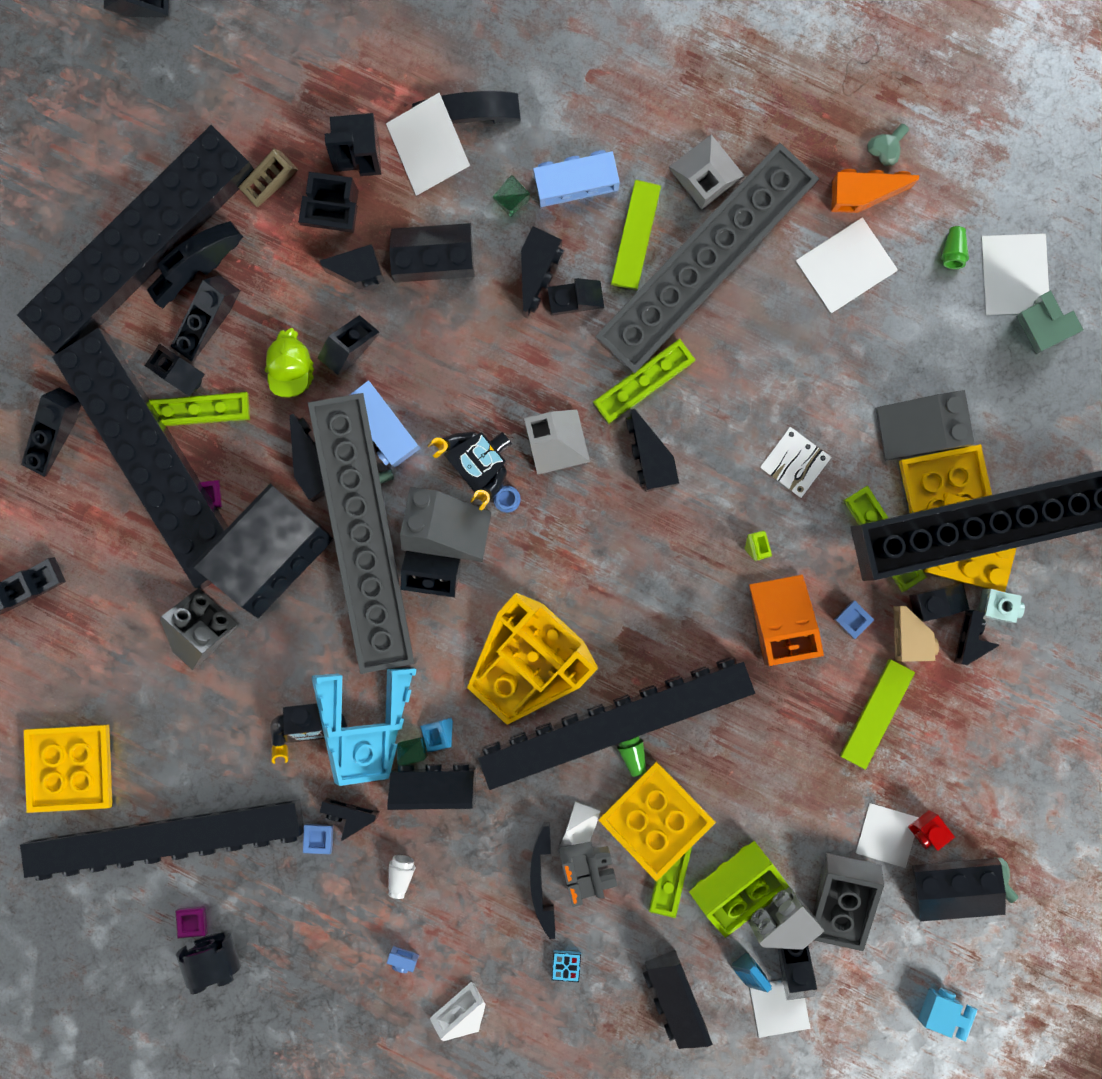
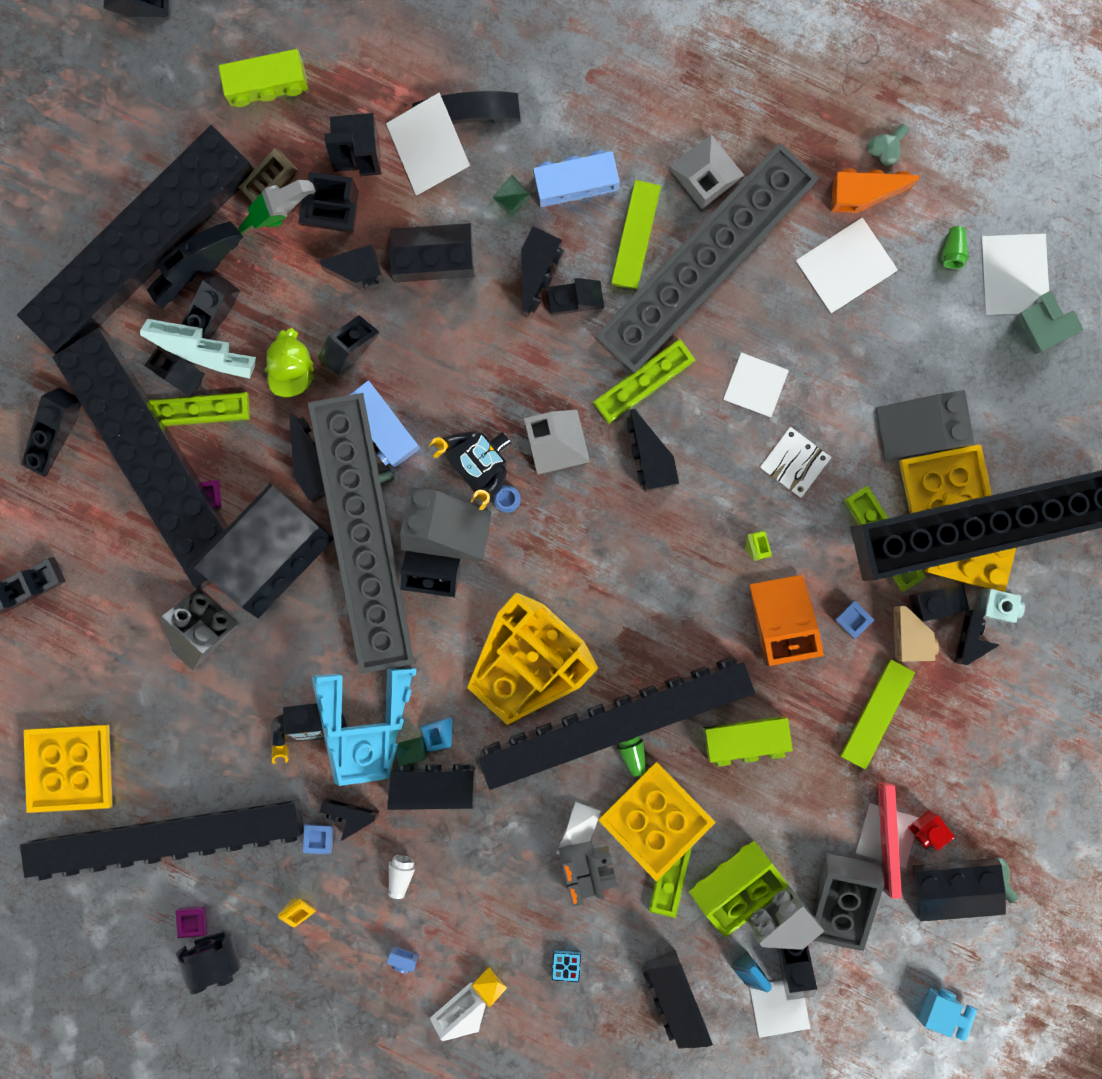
black slope [530,822,556,939] -> none
none -> light aqua slope [140,319,256,379]
none -> lime brick [218,49,309,107]
none -> animal [238,180,315,233]
none -> yellow slope [278,899,316,928]
none -> yellow slope [471,967,507,1007]
none -> lime brick [703,716,793,766]
none -> white sticker [723,352,789,417]
none -> coral tile [878,782,902,899]

